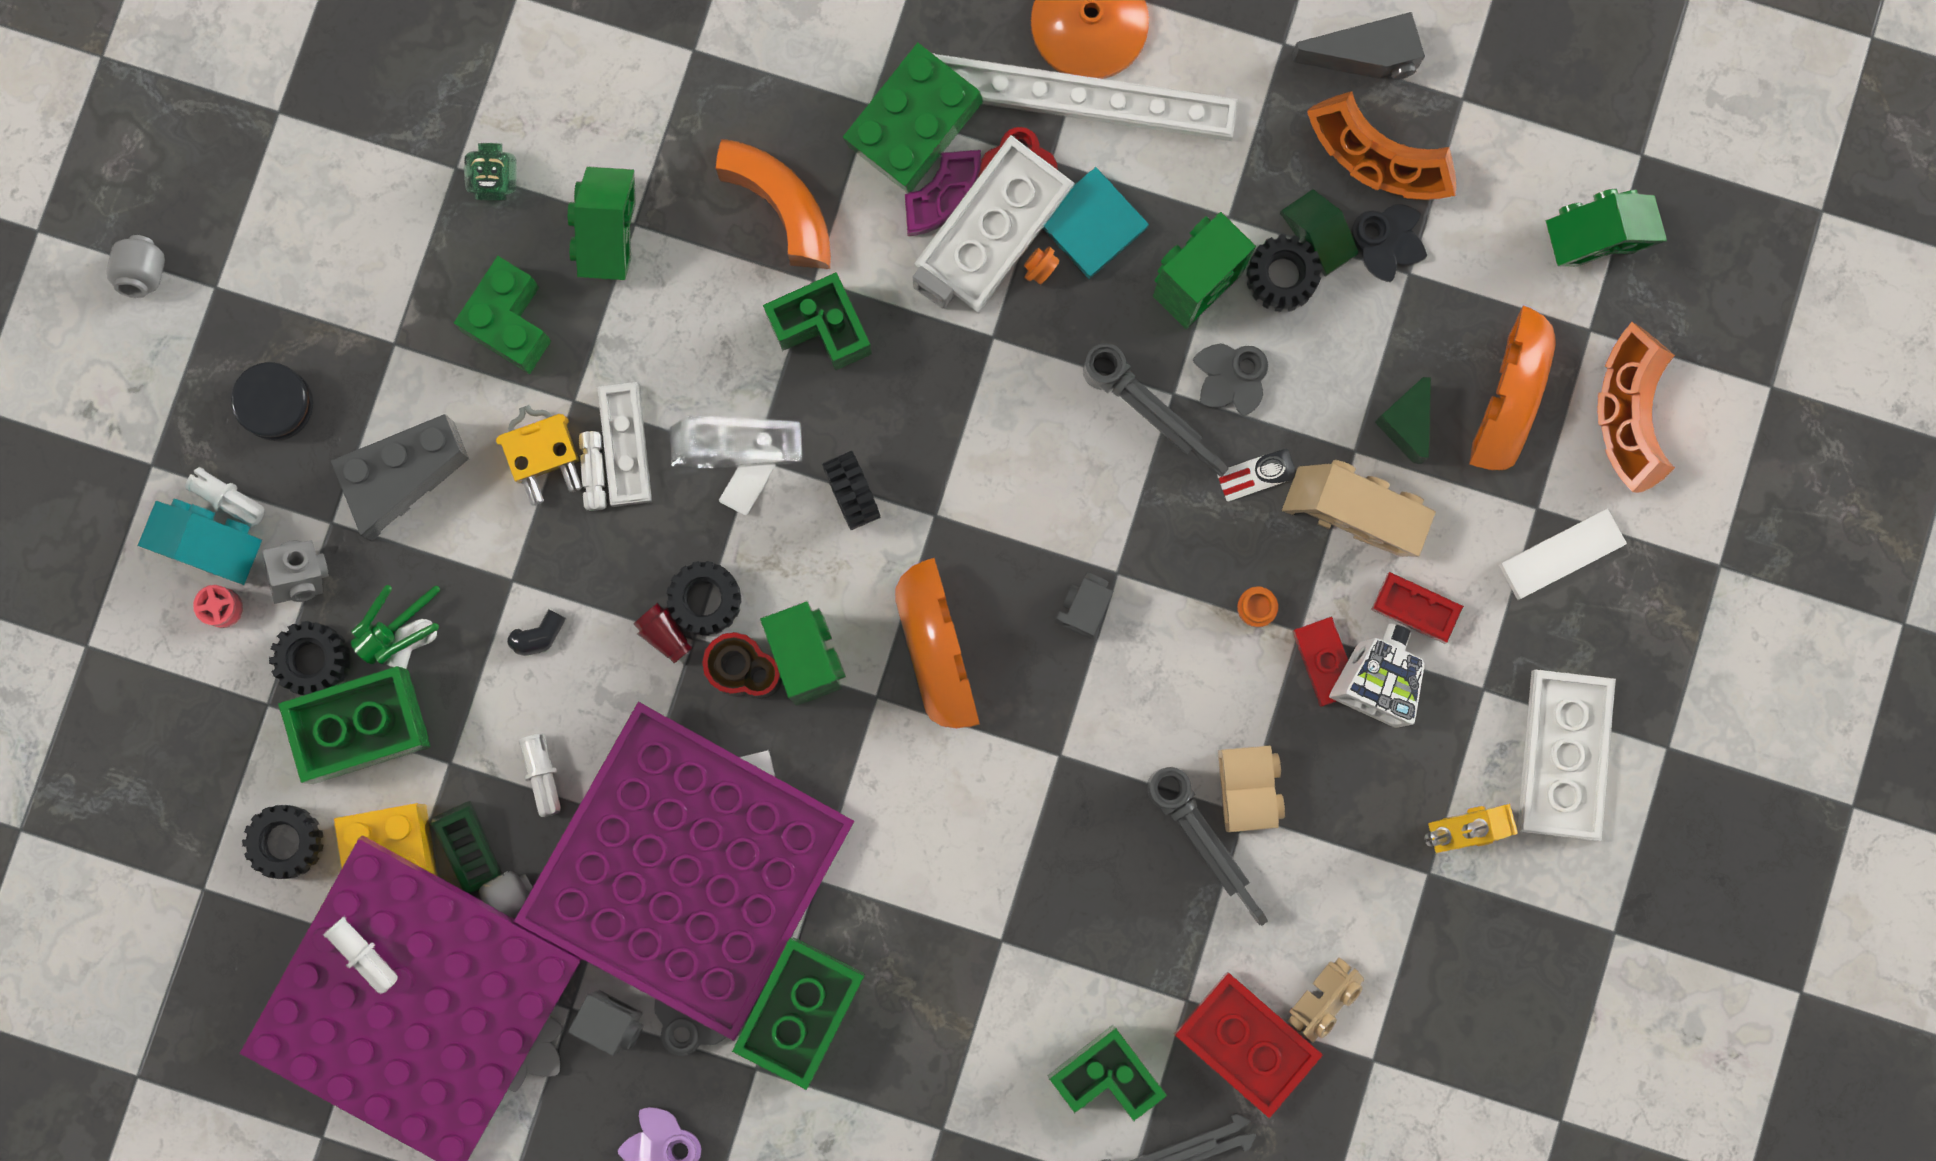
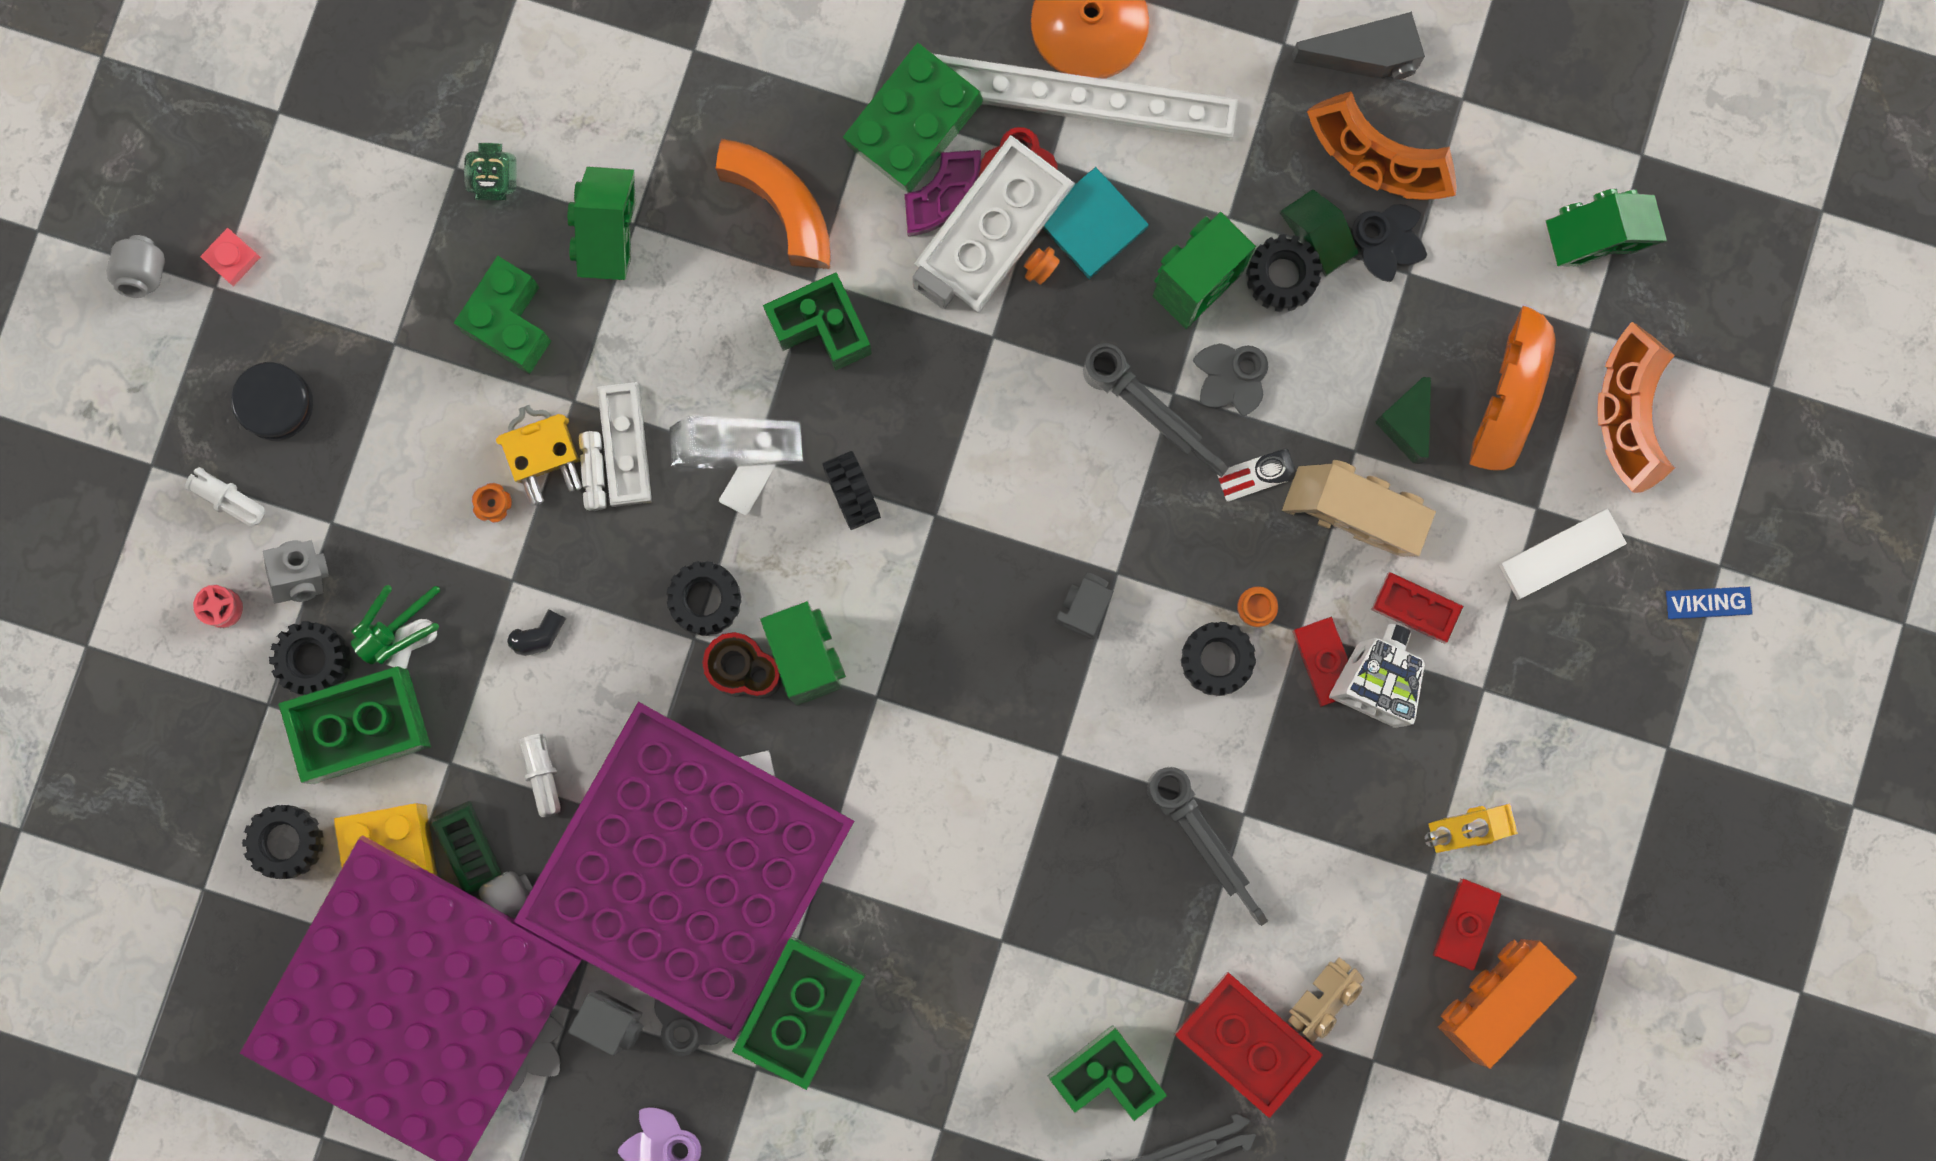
teal brick [137,498,262,585] -> none
white axle [323,917,398,994] -> none
dark grey wedge [331,414,469,542] -> none
dark red cone [633,602,692,663] -> none
orange brick [895,558,980,728] -> none
tan brick [1218,745,1285,832] -> none
white tile [1517,670,1616,841] -> none
none -> coral plate [200,228,261,286]
none -> orange plate [472,483,512,523]
none -> black tyre [1181,621,1256,696]
none -> red plate [1433,879,1502,971]
none -> orange brick [1438,939,1577,1069]
none -> blue sticker [1666,587,1753,619]

